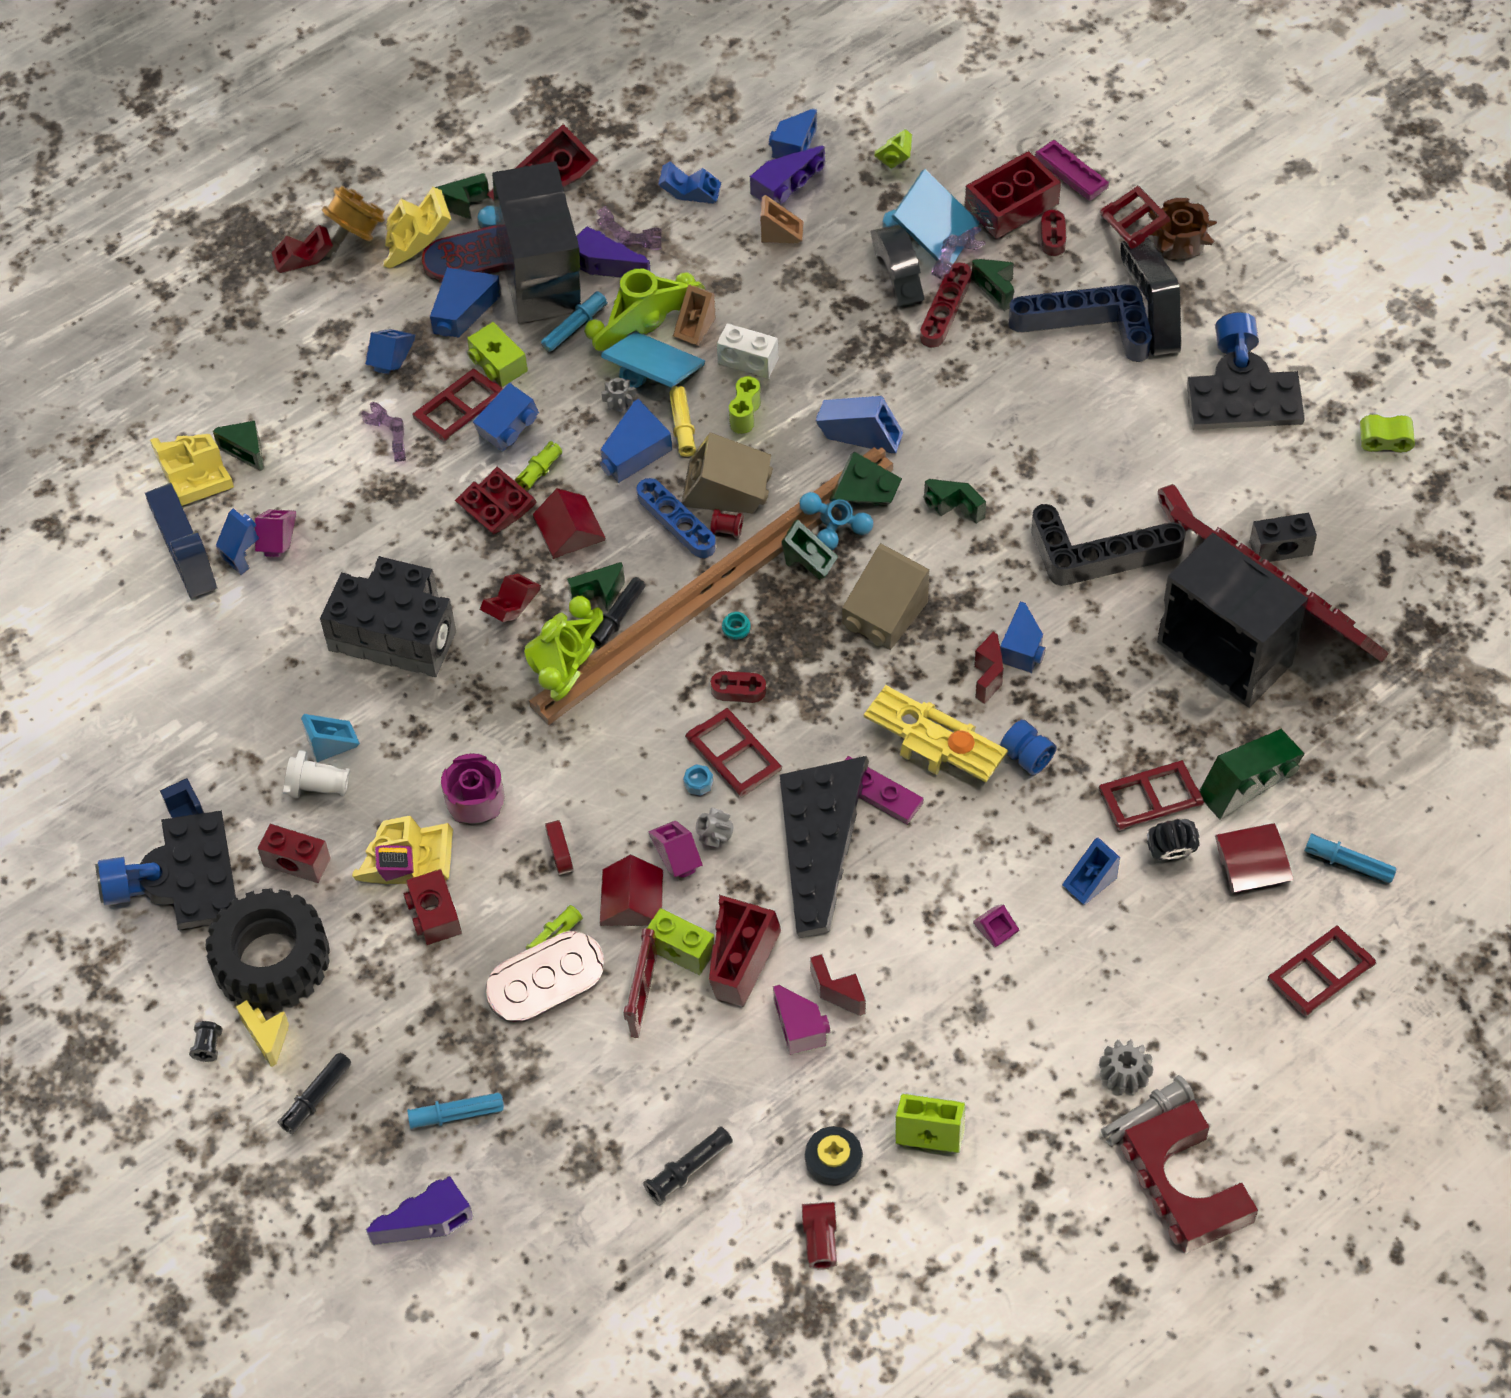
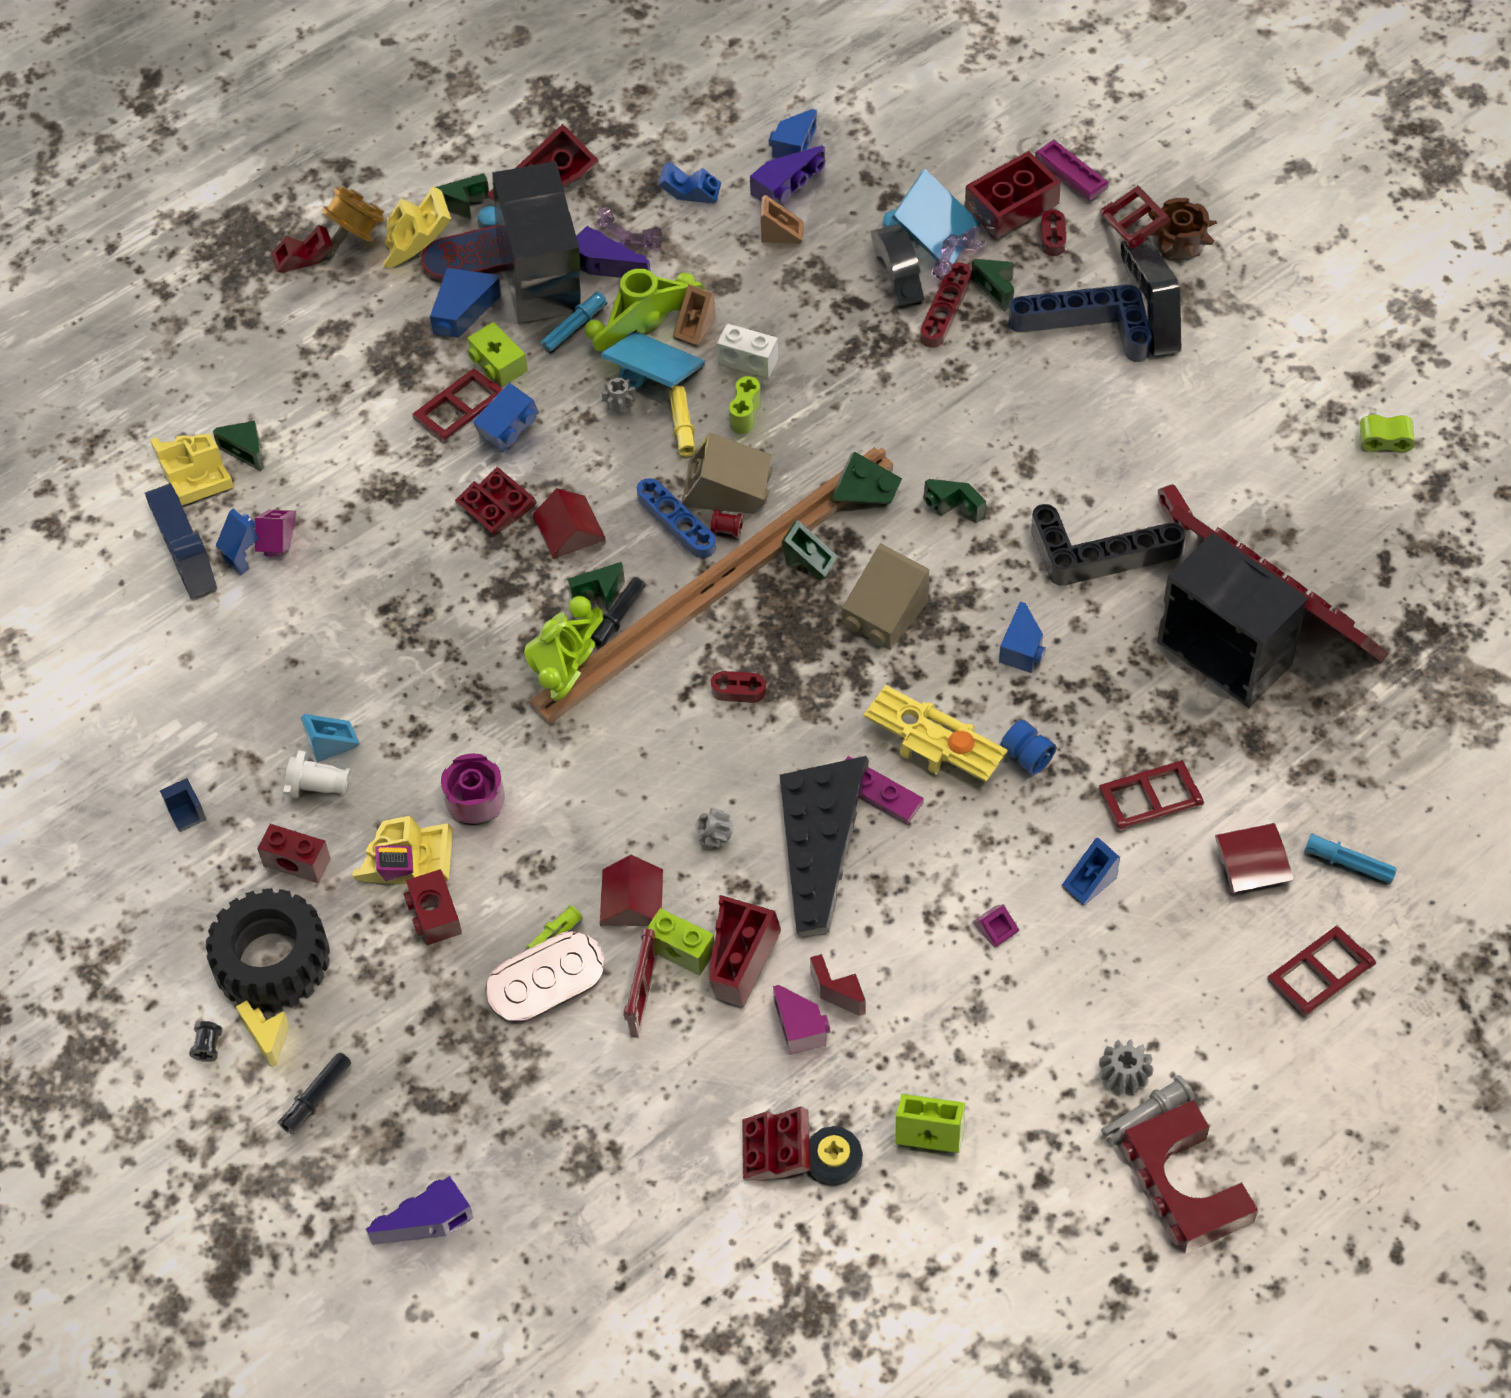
black plate [95,810,236,930] -> none
black piece [320,556,456,678] -> none
clear purple piece [361,402,406,462] -> none
blue slope [365,329,415,374] -> none
dark azure axle [407,1093,504,1130] -> none
dark red slope [479,573,541,622] -> none
lime pin [515,441,563,491] -> none
dark red beam [545,820,573,875] -> none
blue slope [600,399,672,483] -> none
black pin [643,1126,733,1205] -> none
magenta slope [648,820,703,877] -> none
dark azure tile [683,764,713,796] -> none
dark red window [685,708,782,797] -> none
teal plate [722,611,751,640] -> none
dark azure piece [799,492,874,550] -> none
dark red piece [802,1202,837,1270] -> none
blue slope [816,396,903,454] -> none
lime bracket [874,129,912,169] -> none
dark red slope [974,632,1004,704] -> none
black gear [1147,818,1200,860] -> none
black plate [1187,312,1305,430] -> none
dark green wedge [1199,728,1305,820] -> none
black brick [1249,512,1317,563] -> none
none -> dark red slope [742,1106,810,1181]

